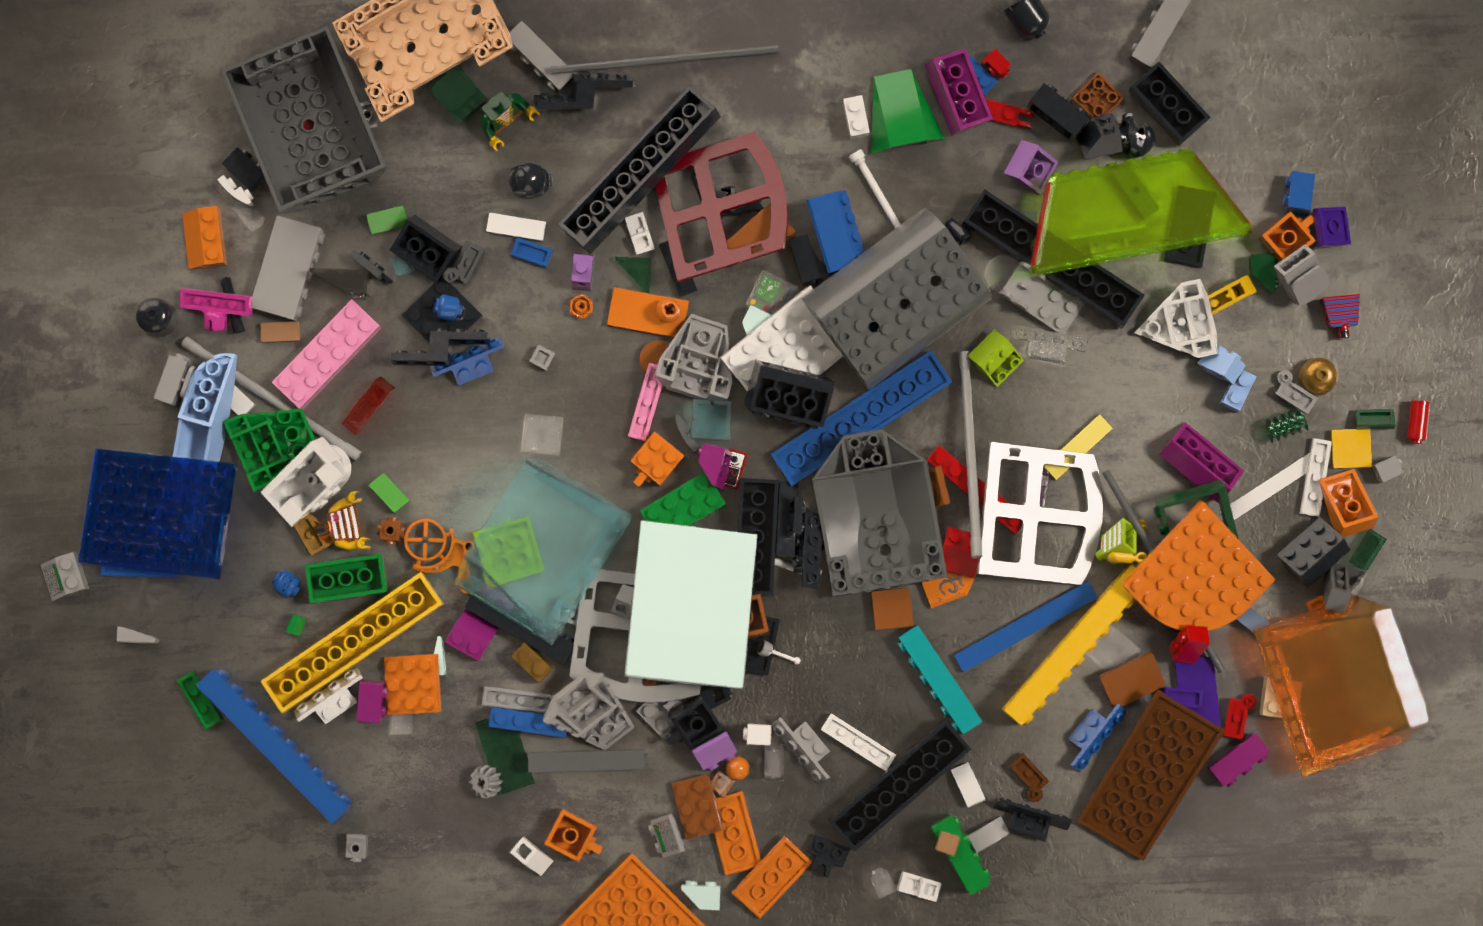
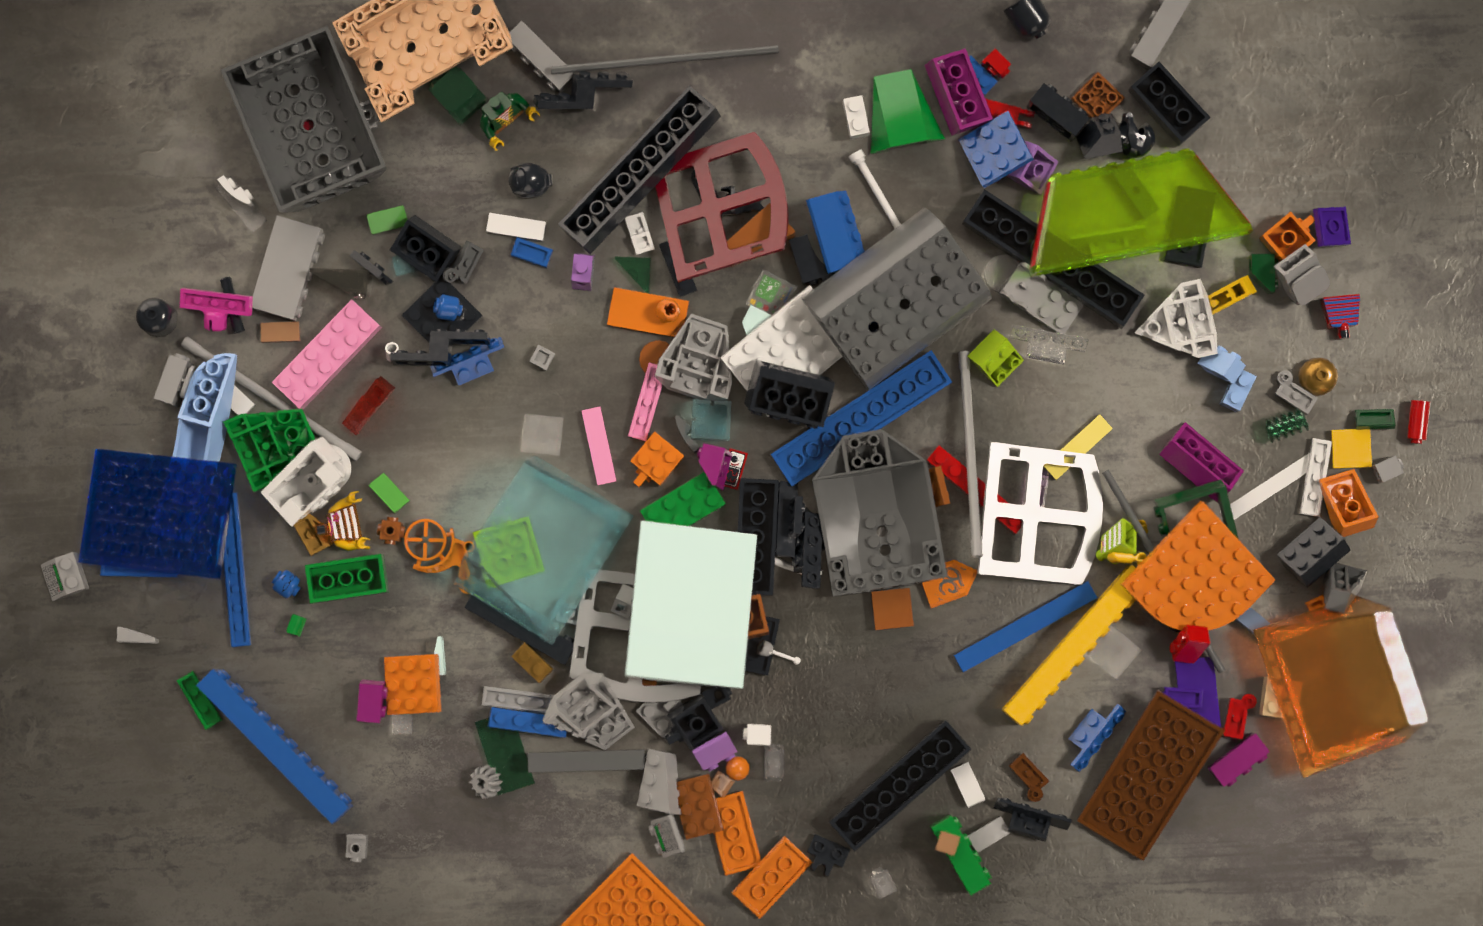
orange slope [182,206,227,270] -> none
black brick [222,147,265,192] -> none
yellow brick [260,572,444,713] -> none
white bracket [294,668,363,724] -> none
magenta slope [445,609,499,661] -> none
white slope [510,836,553,876] -> none
orange hinge [545,809,603,862] -> none
orange plate [569,294,593,318] -> none
light aqua slope [681,881,720,910] -> none
light grey bracket [771,717,830,784] -> none
white plate [821,714,896,771] -> none
white slope [896,871,941,902] -> none
teal brick [897,625,982,734] -> none
red slope [942,527,979,579] -> none
black cone [944,218,972,246] -> none
dark orange tile [1099,651,1166,709] -> none
blue brick [1282,171,1315,216] -> none
clear green plate [1349,529,1387,570] -> none
none -> blue tile [218,492,251,647]
none -> white hinge [385,342,399,362]
none -> bright pink tile [582,407,617,486]
none -> light grey wedge [637,749,681,815]
none -> plate [959,111,1034,188]

